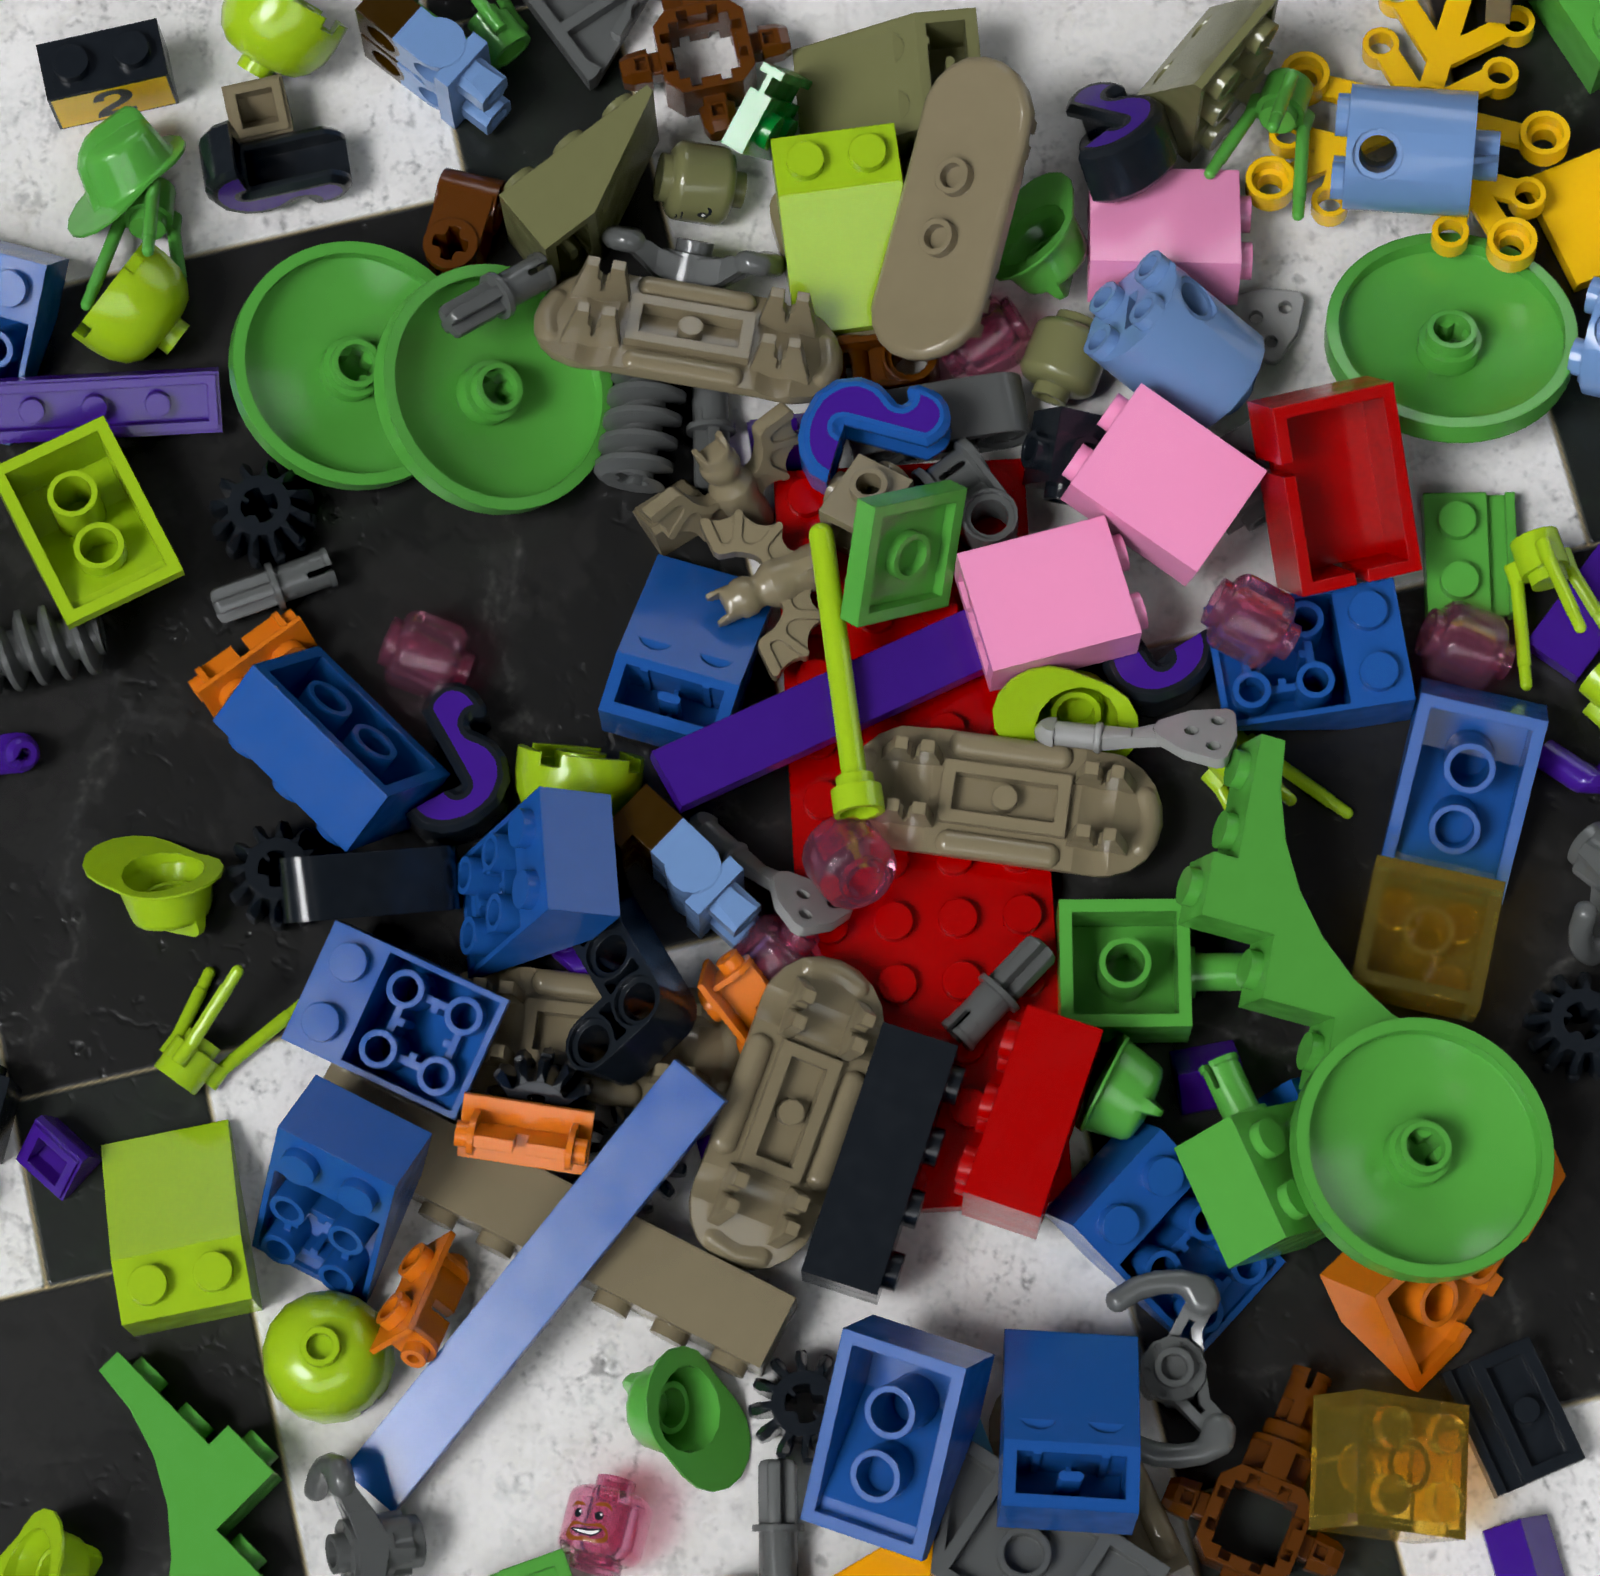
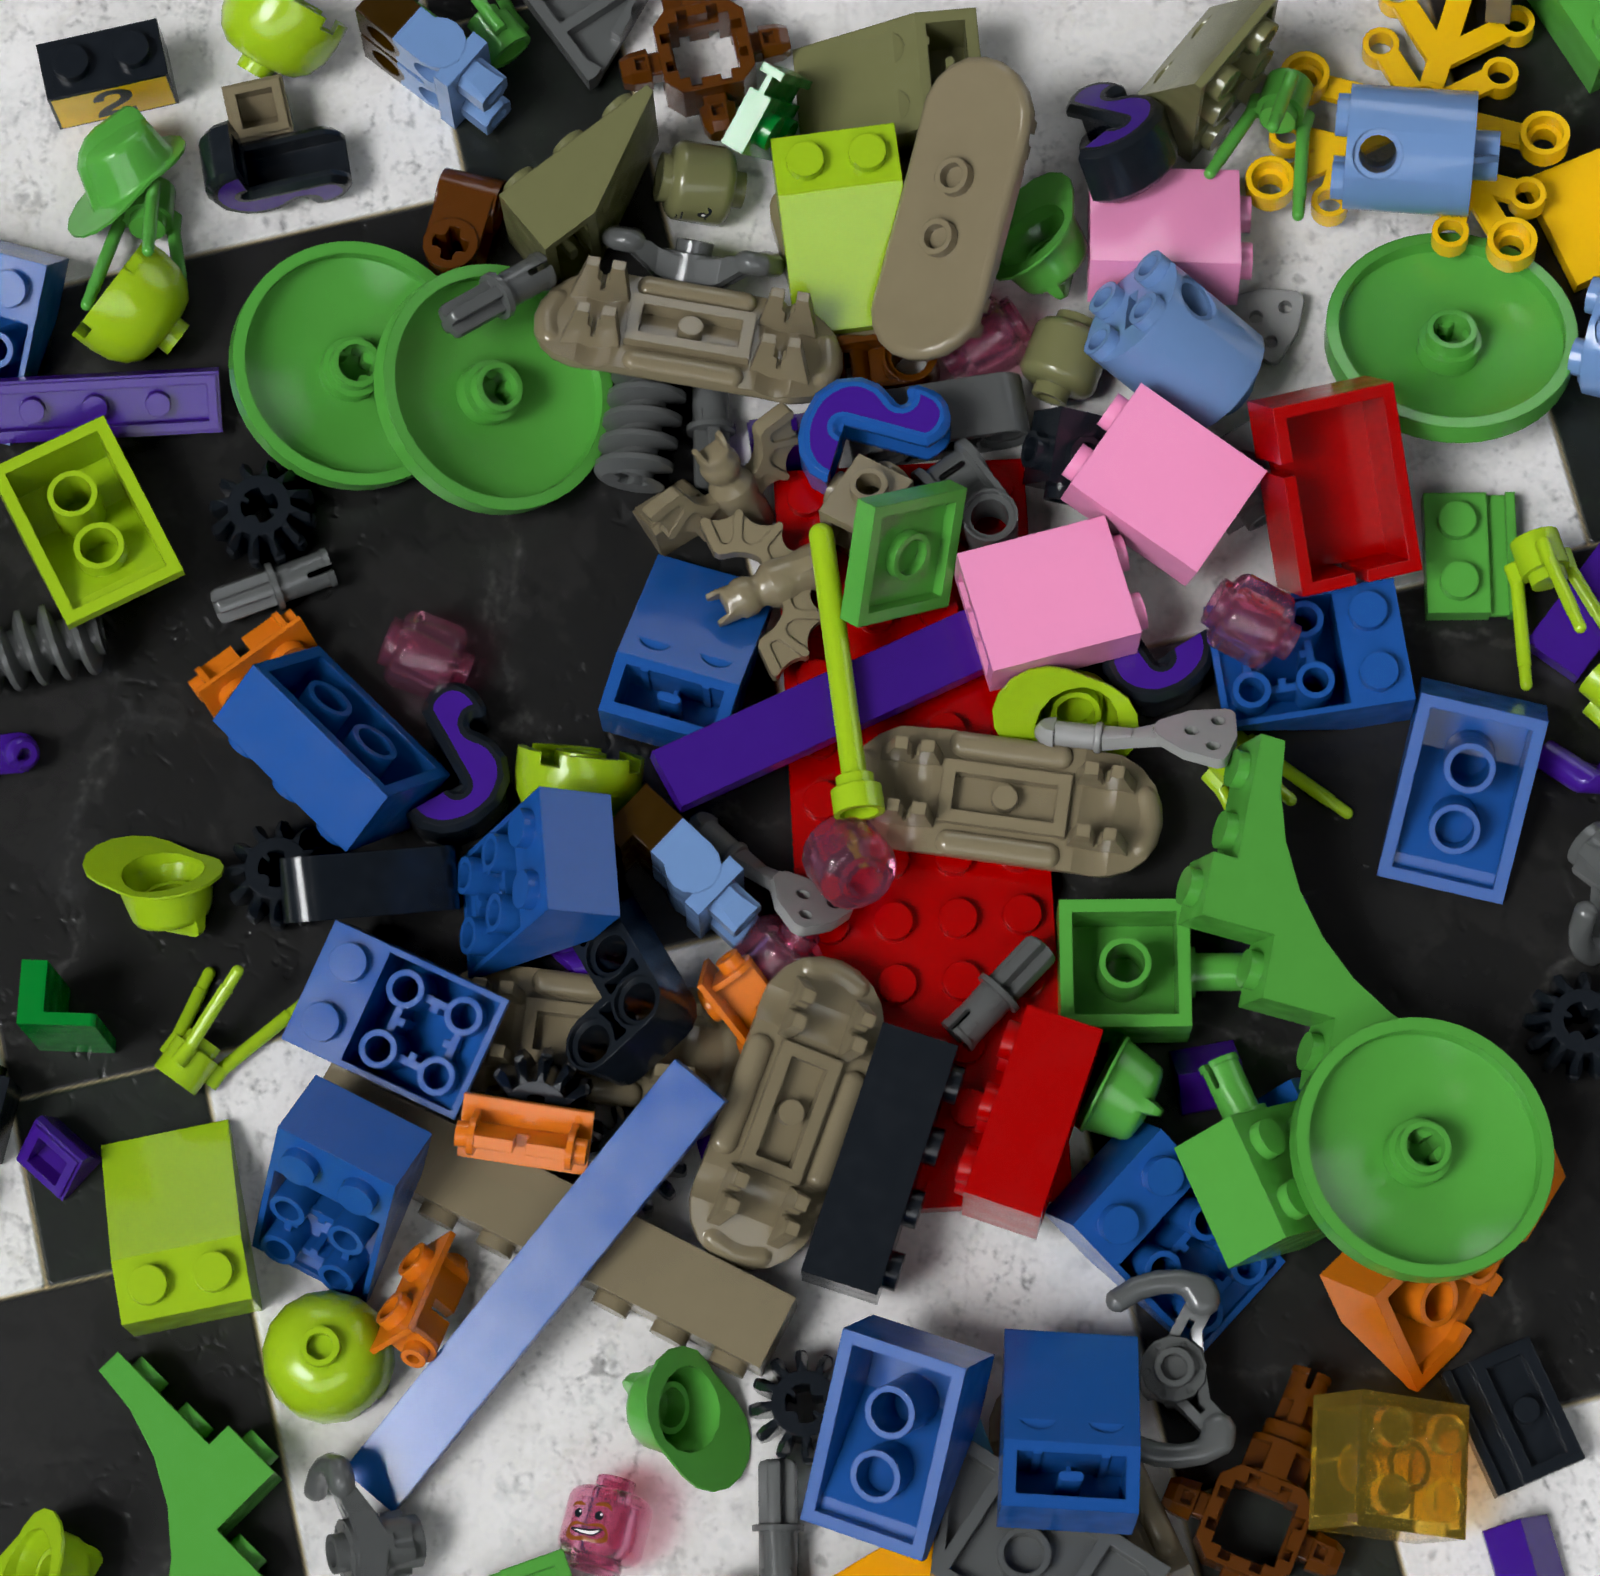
clear yellow brick [1350,855,1506,1022] -> none
clear pink head [1415,601,1516,691] -> none
none -> green panel [16,959,116,1053]

